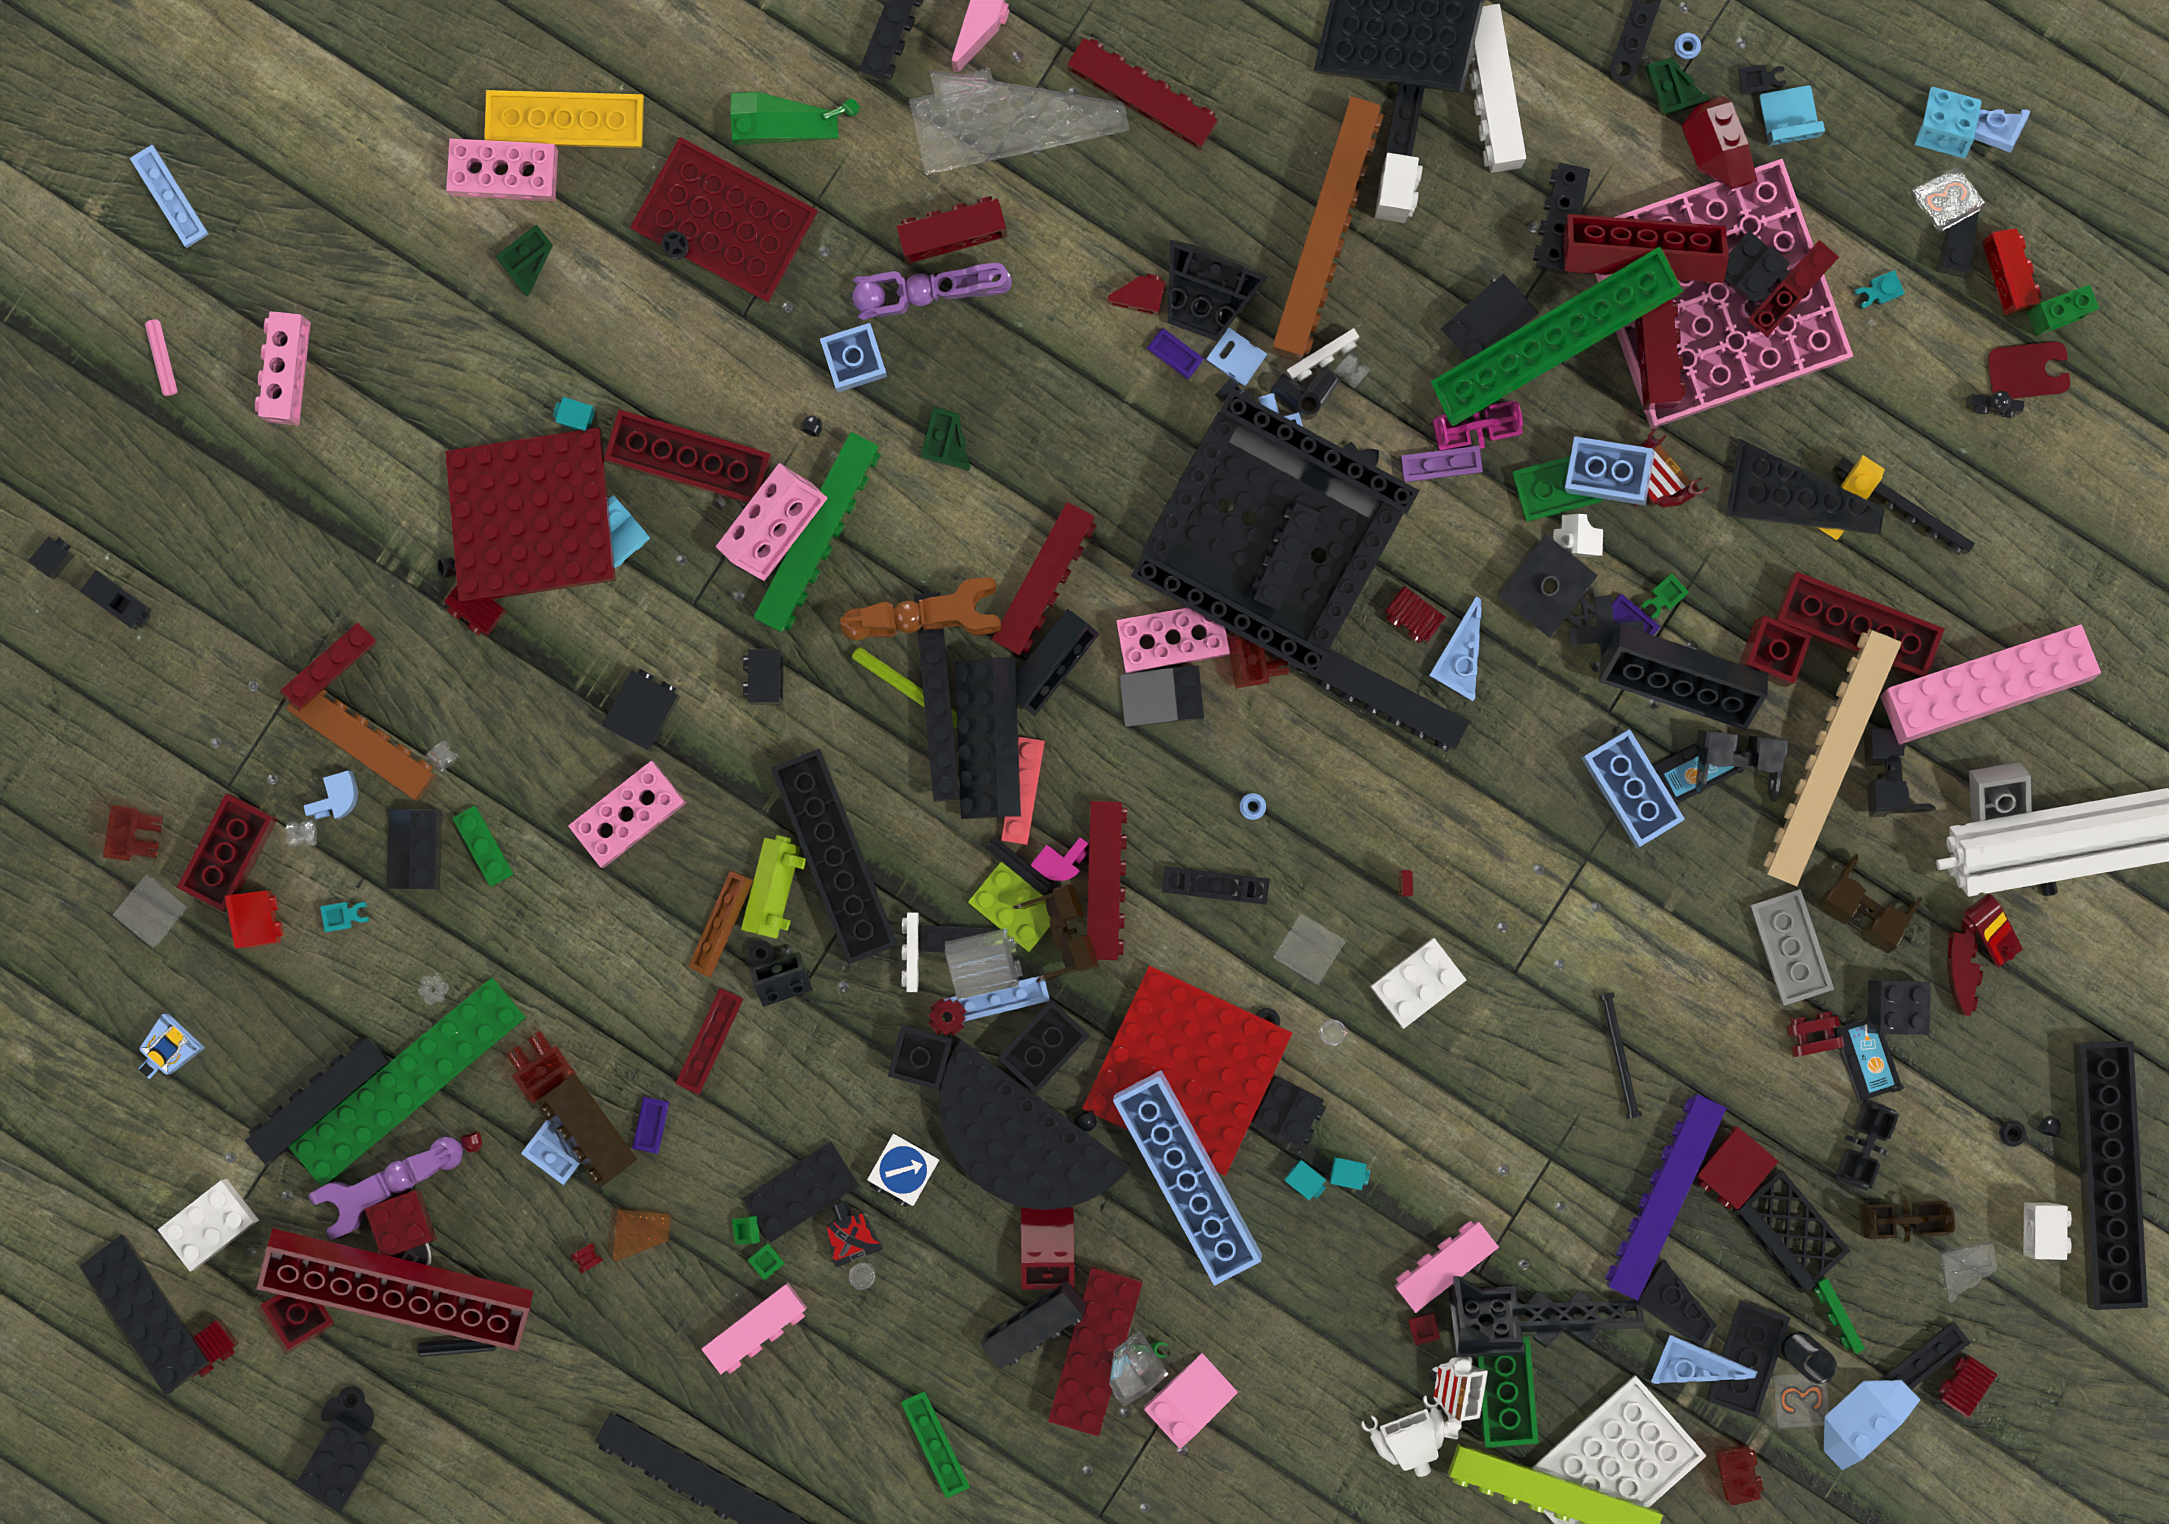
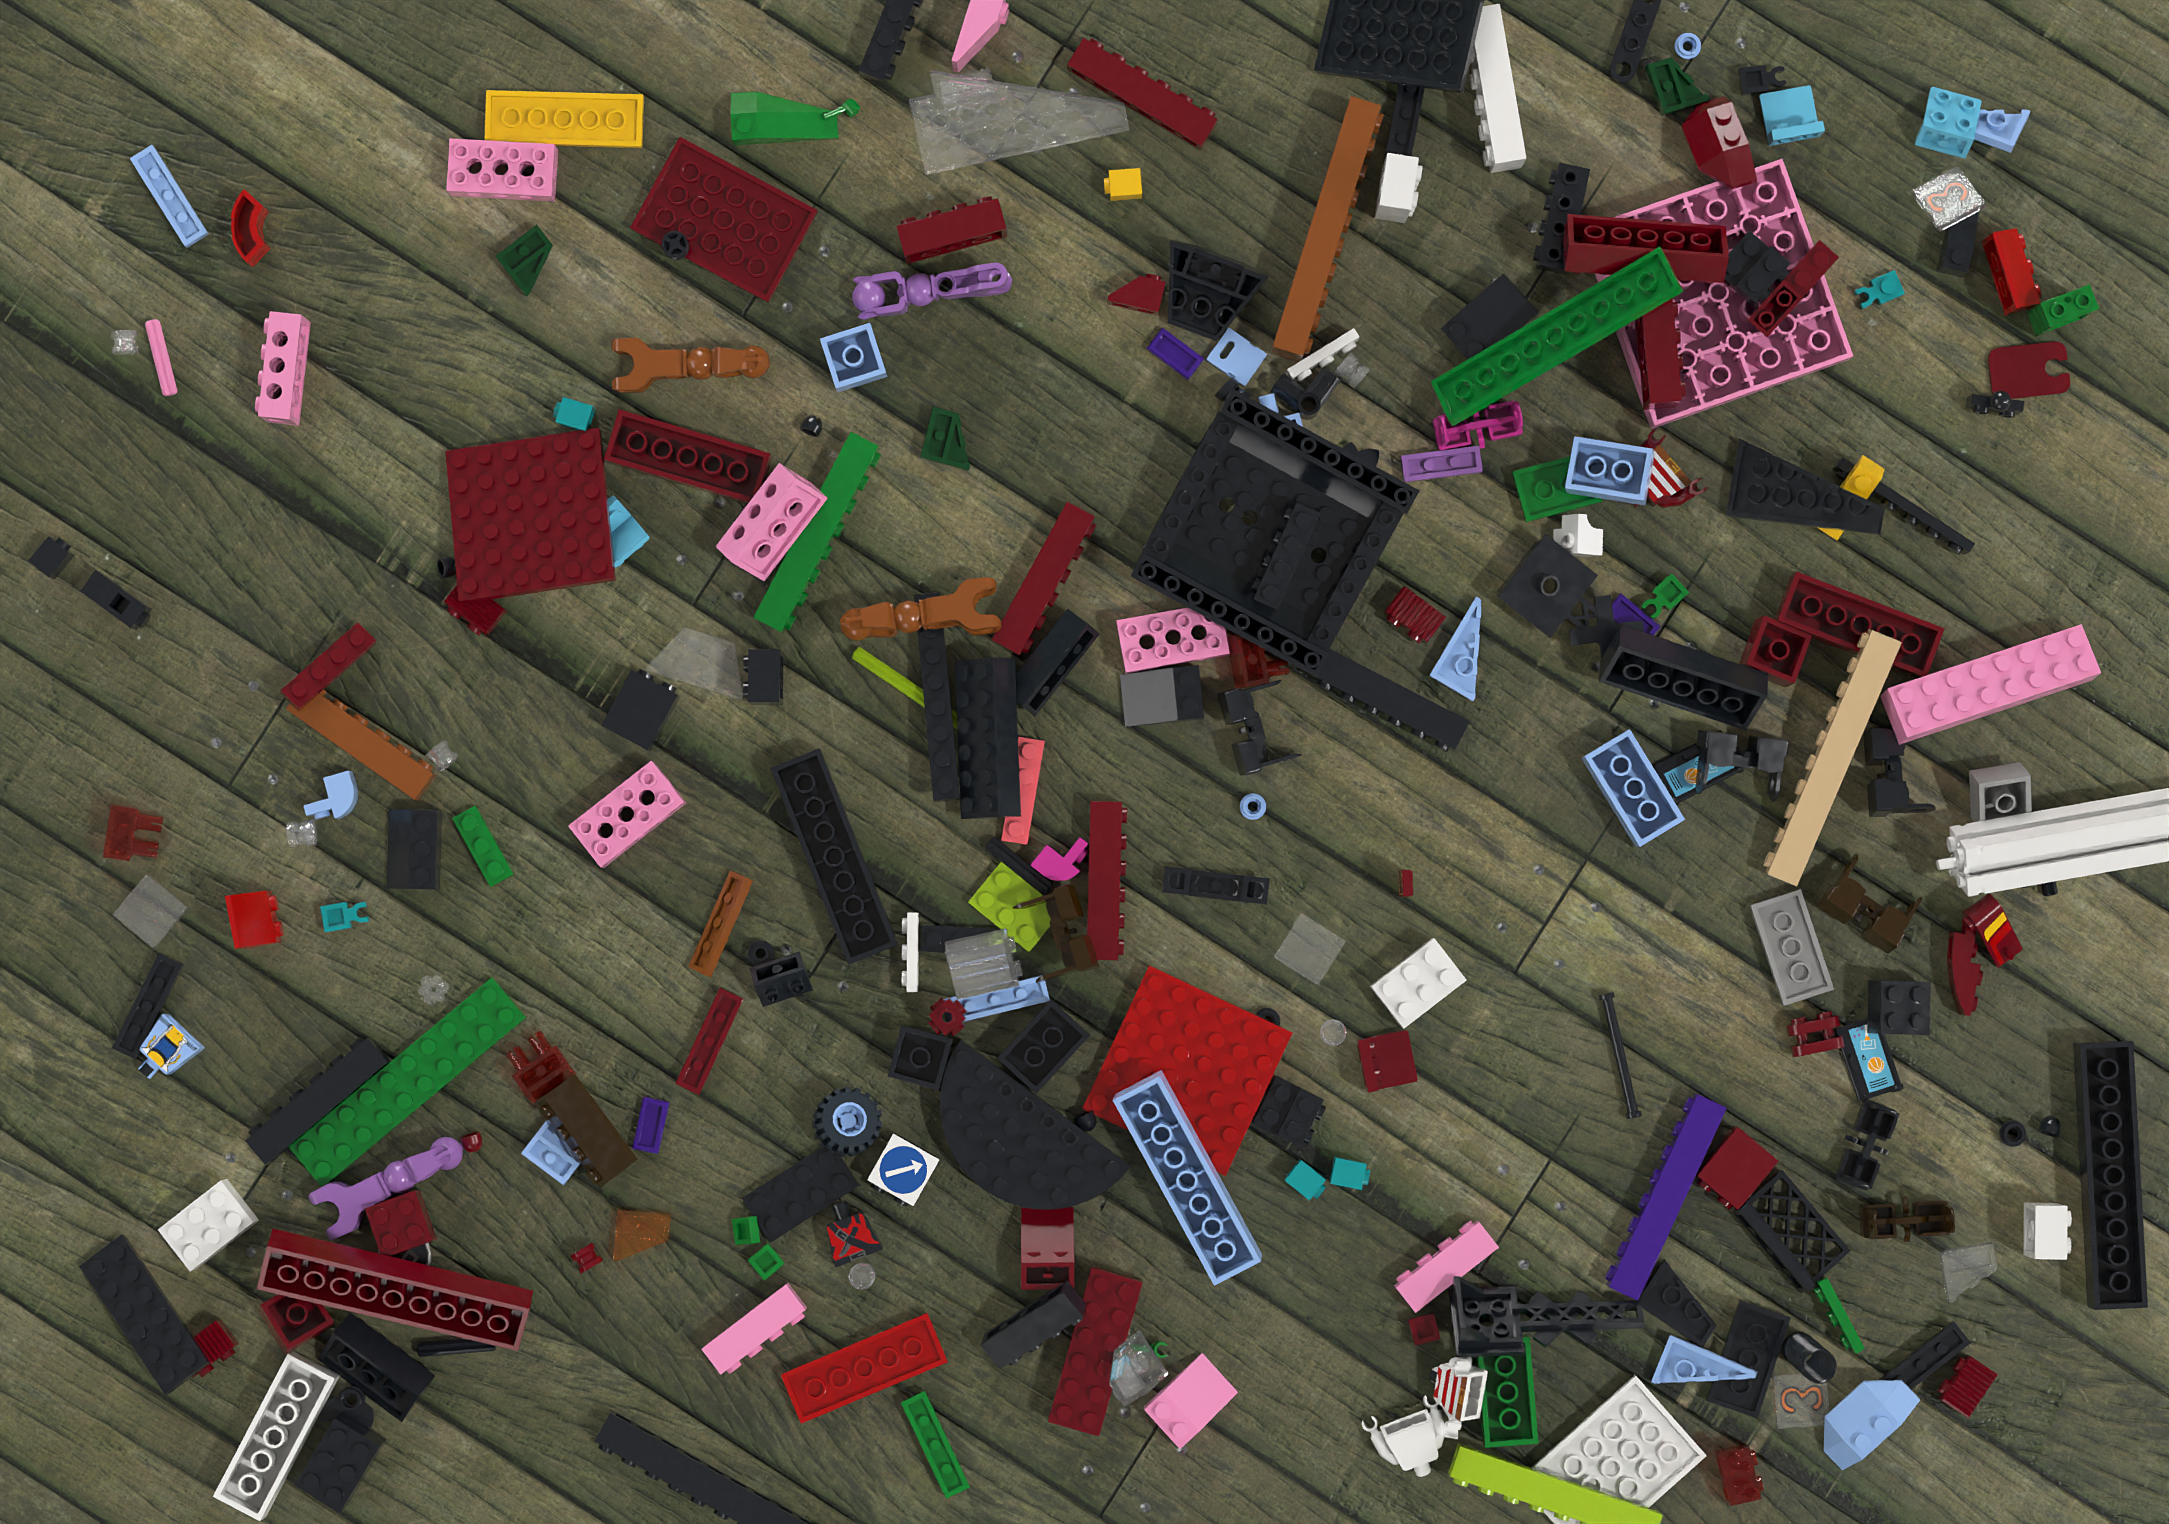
dark red brick [176,794,278,912] -> none
lime brick [741,835,806,939] -> none
none -> clear wheel [111,330,139,355]
none -> black plate [112,953,184,1060]
none -> white brick [213,1351,340,1521]
none -> red brick [231,189,271,267]
none -> black slope [317,1313,435,1422]
none -> dark orange piece [611,338,770,393]
none -> clear wing [646,627,744,701]
none -> red plate [781,1312,948,1424]
none -> black wheel [812,1087,882,1157]
none -> yellow brick [1104,168,1142,201]
none -> black piece [1217,679,1302,776]
none -> dark red bracket [1356,1030,1418,1093]

